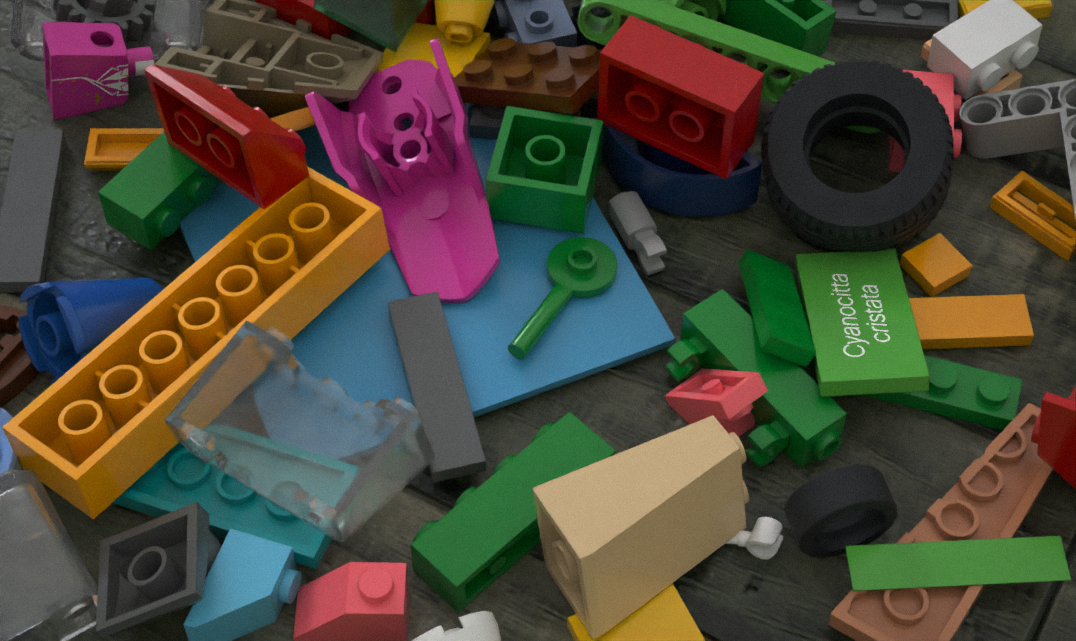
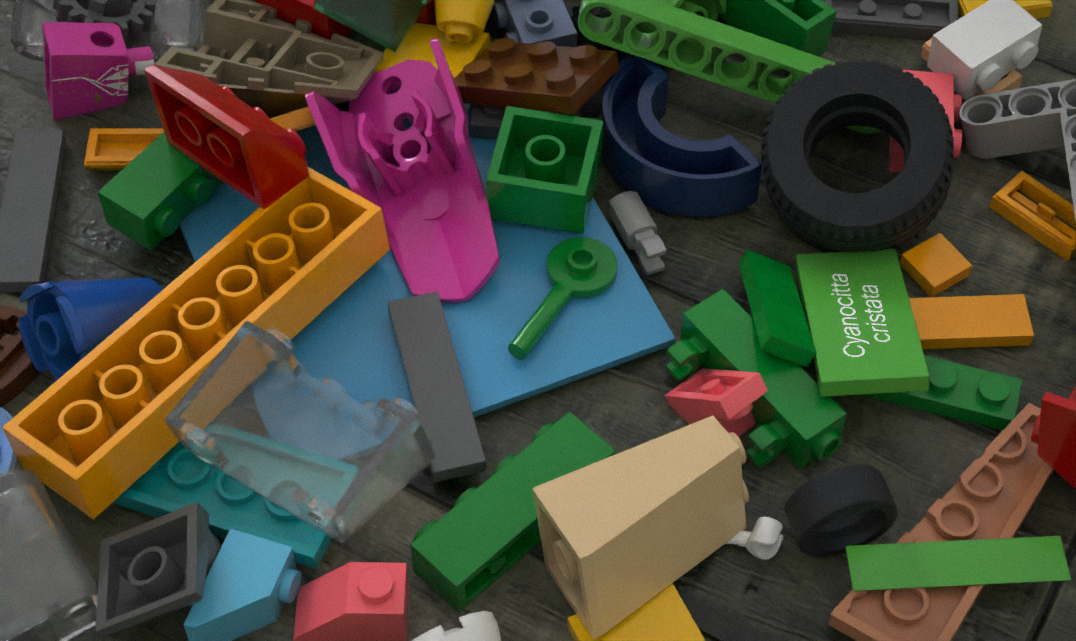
red brick [597,15,764,180] -> none

